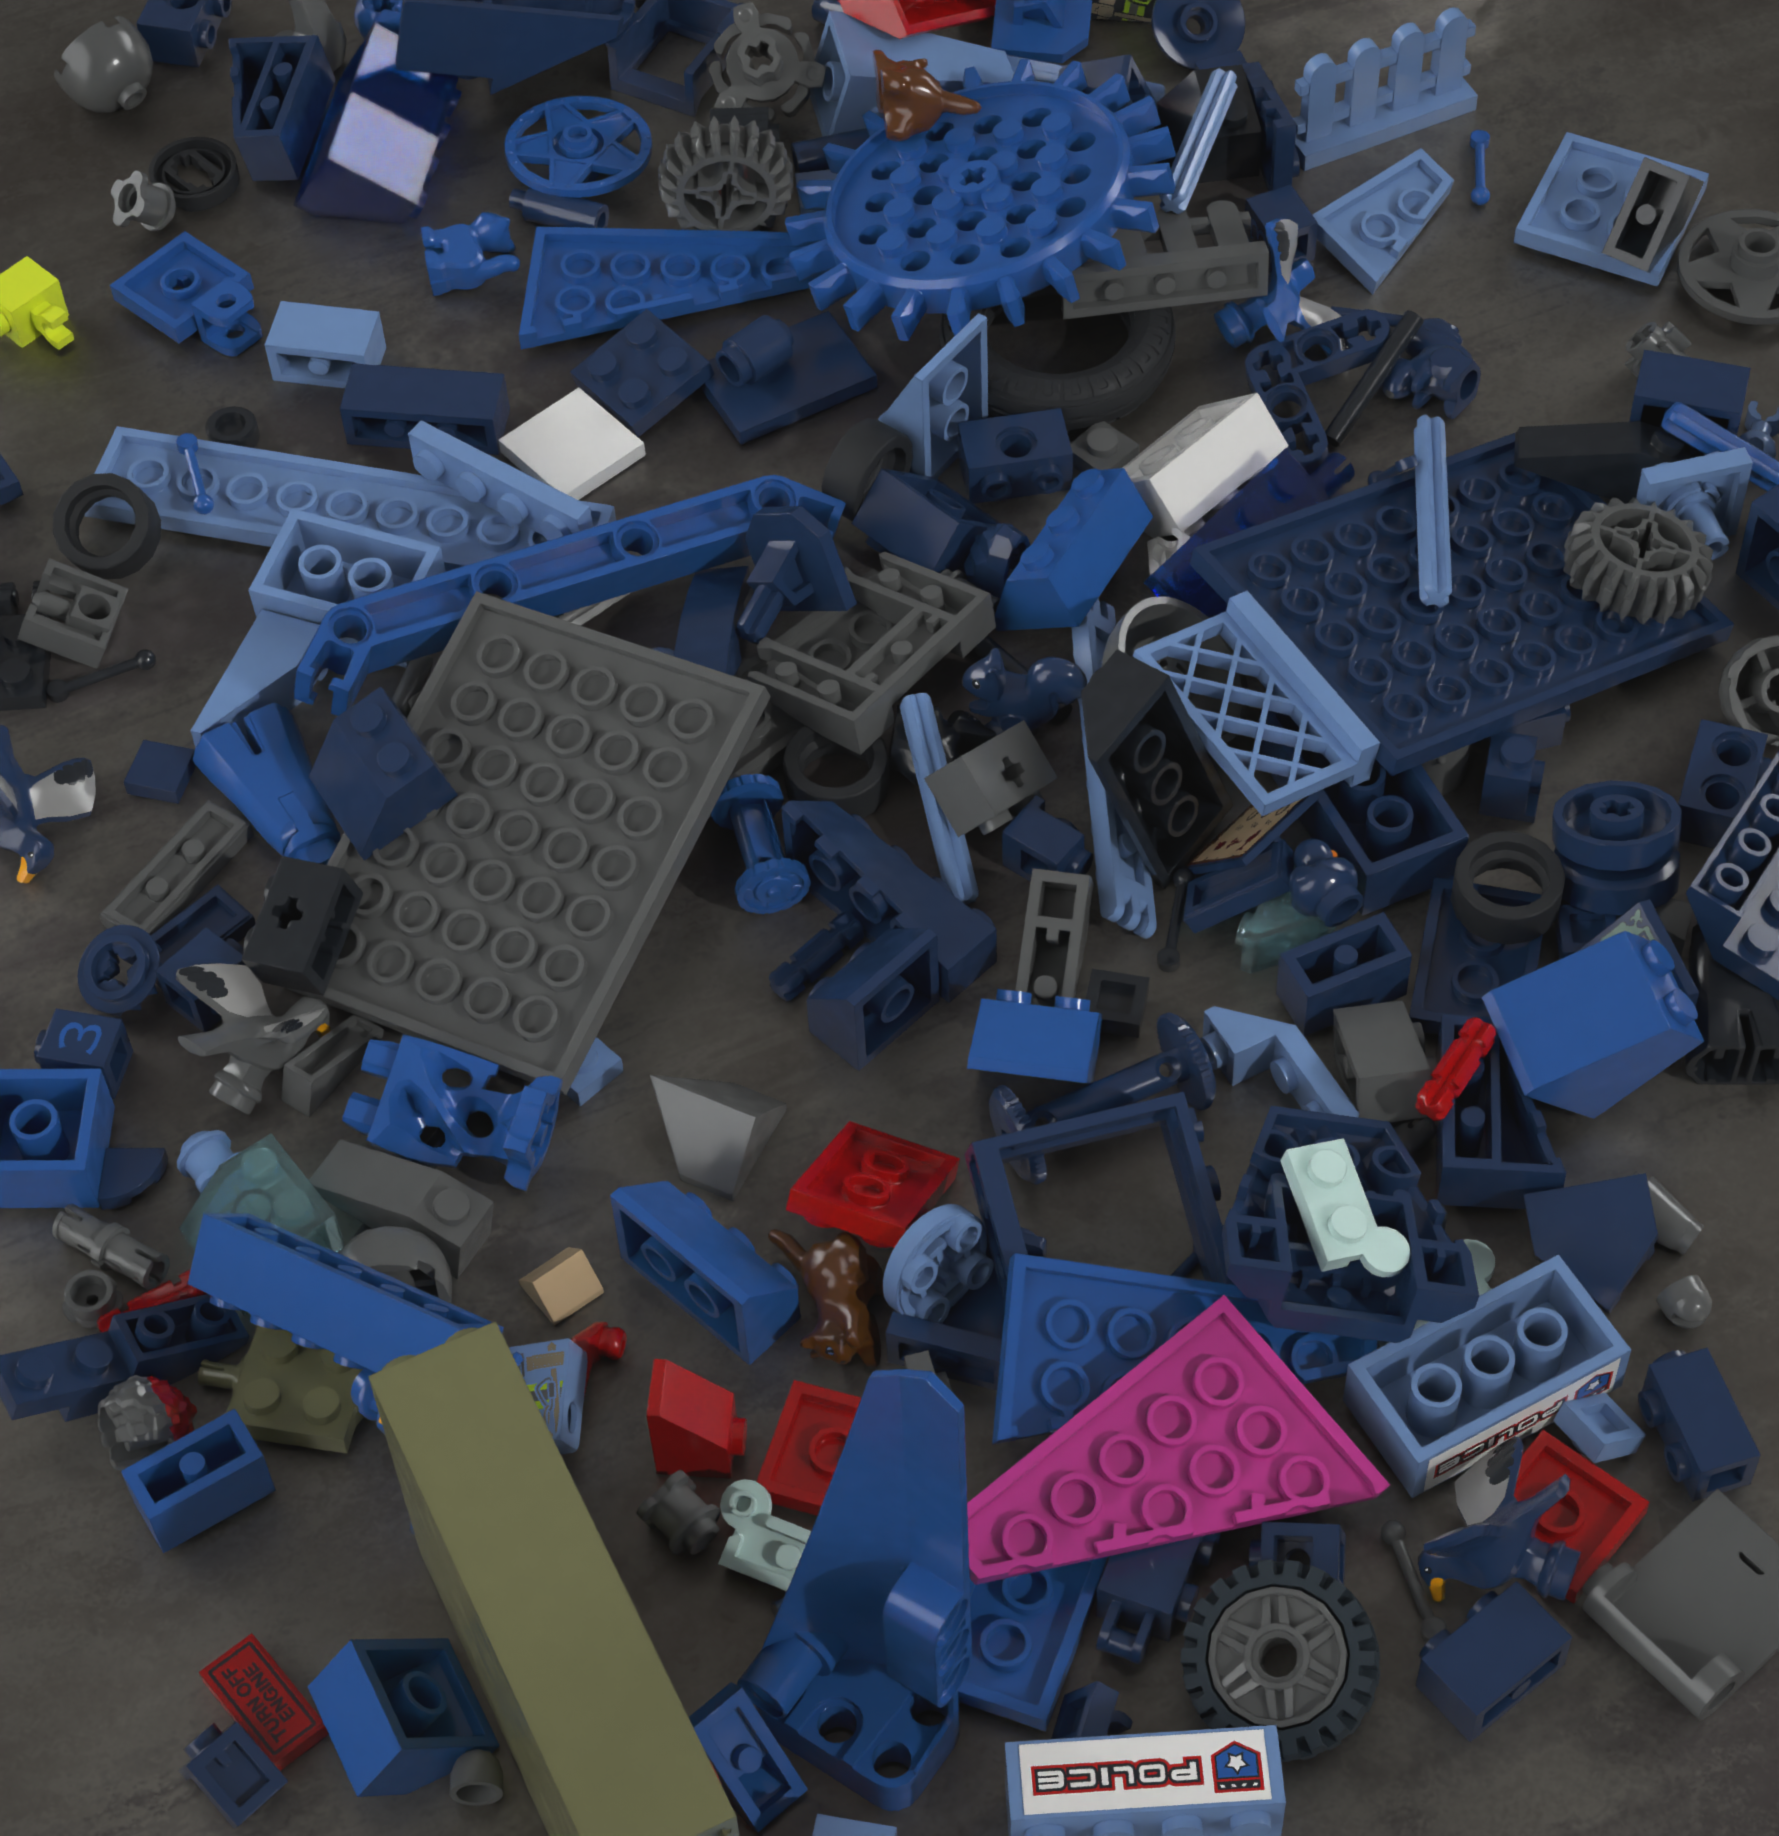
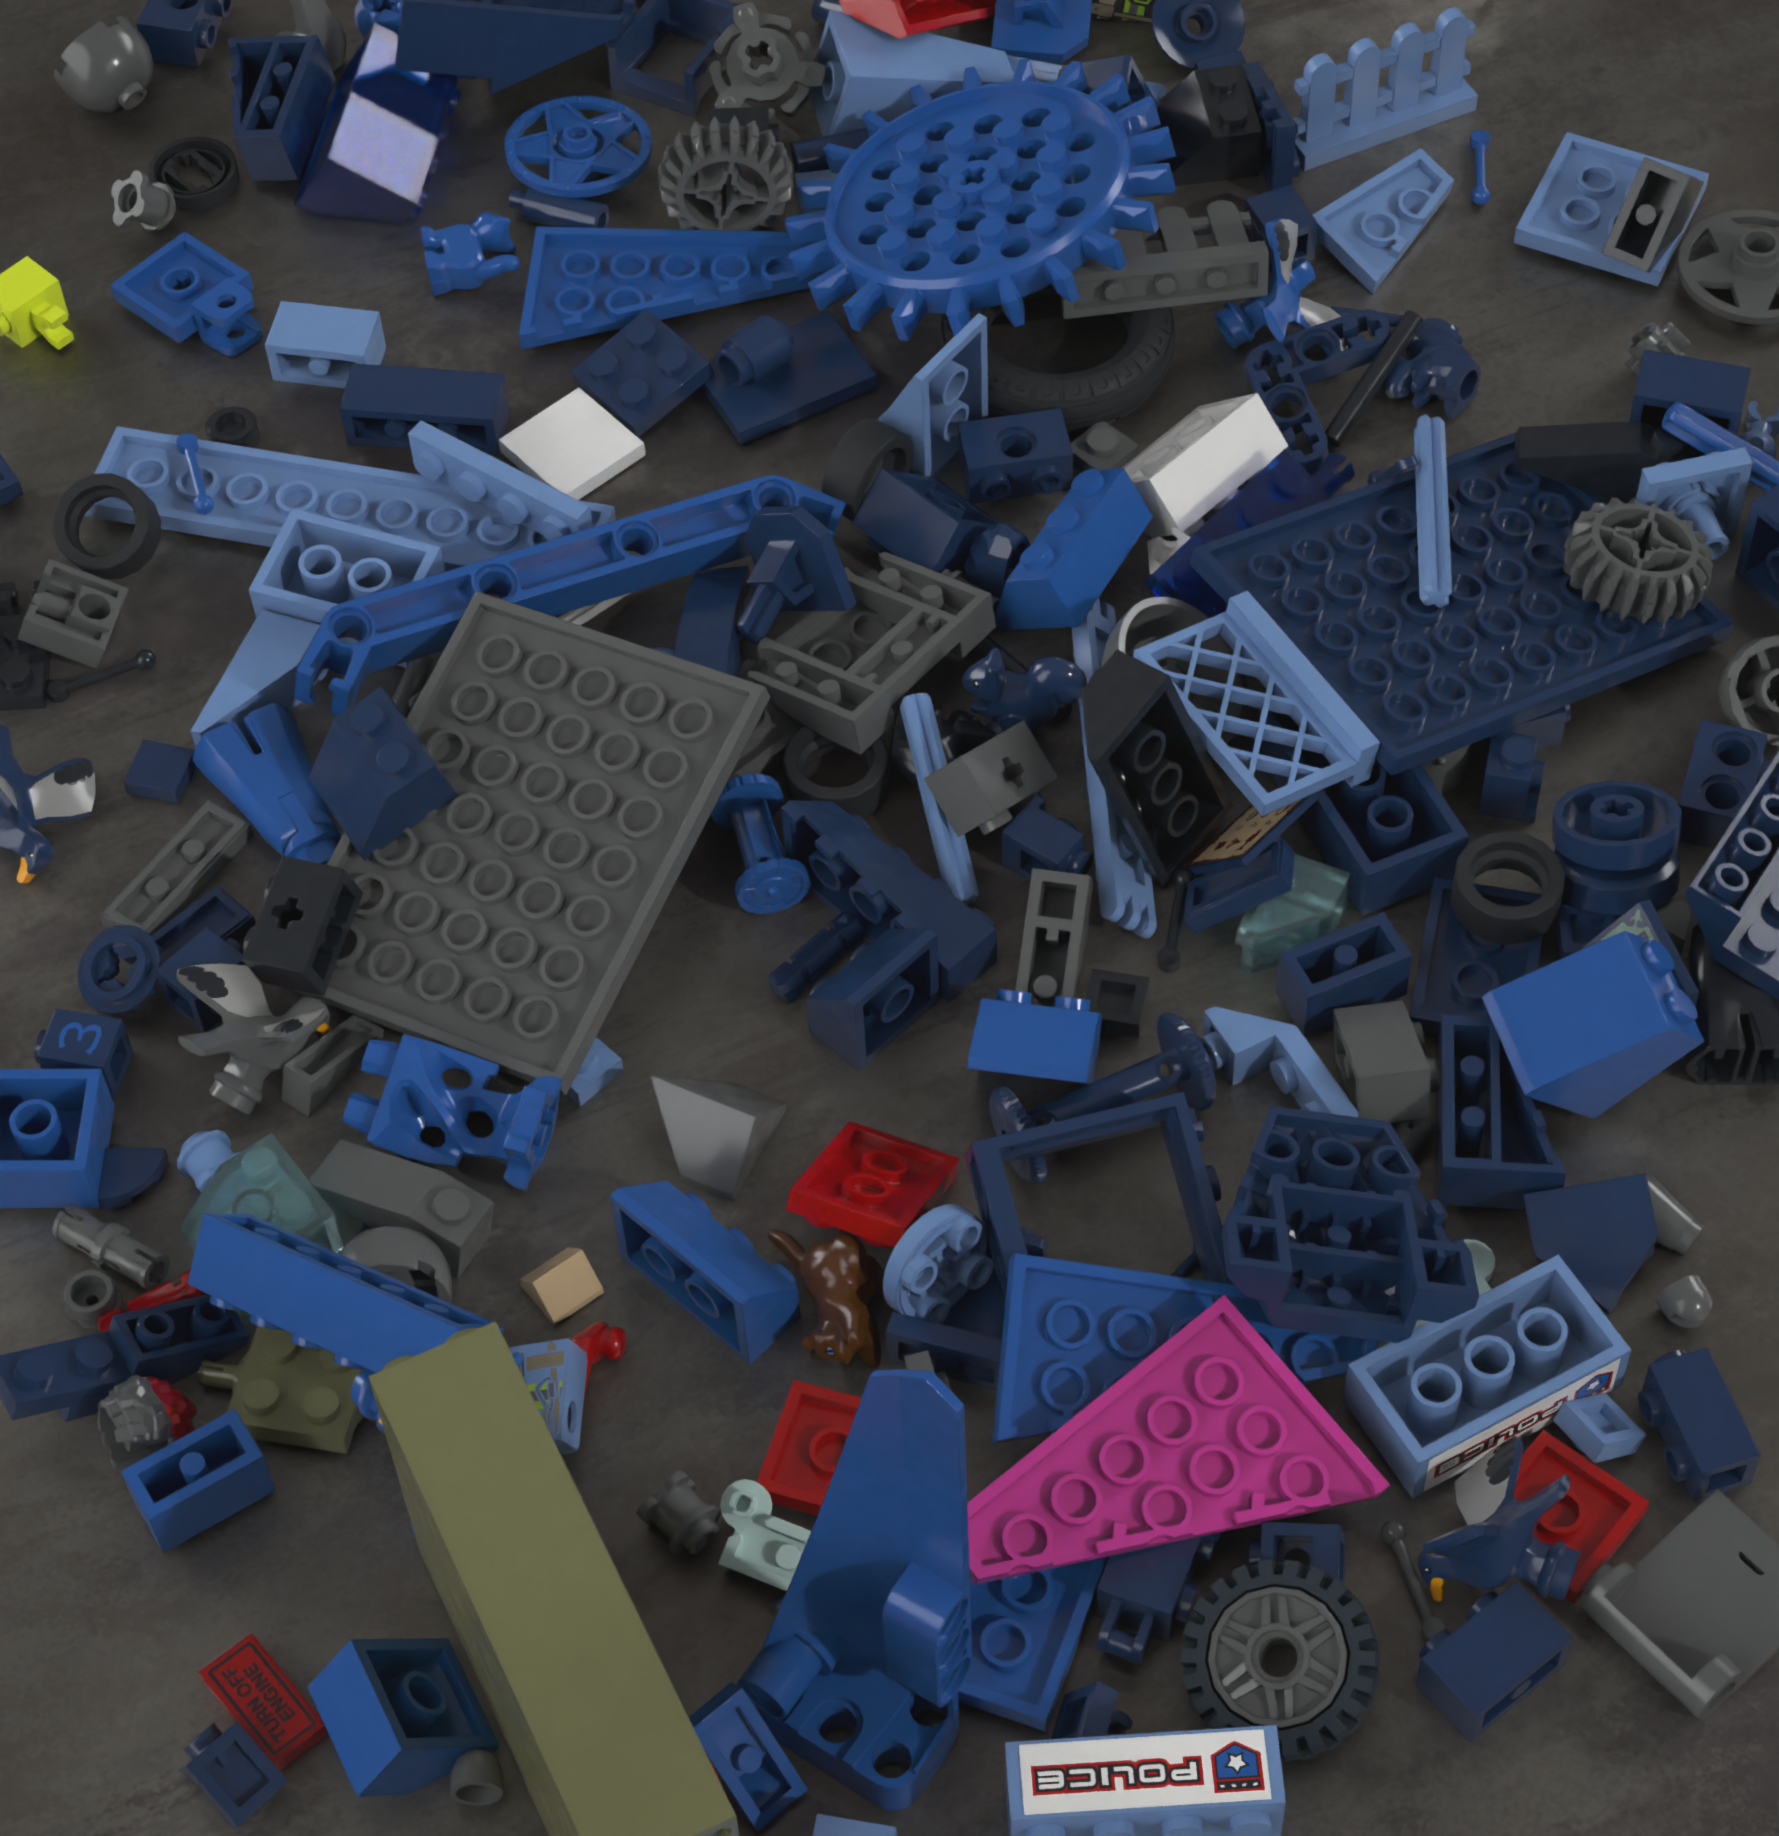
red slope [646,1359,747,1479] -> none
reddish brown animal [873,50,982,142] -> none
medium blue axle [1159,68,1237,214] -> none
light aqua hinge [1280,1138,1411,1277] -> none
dark blue animal [1289,838,1364,927] -> none
red axle [1415,1017,1496,1121] -> none

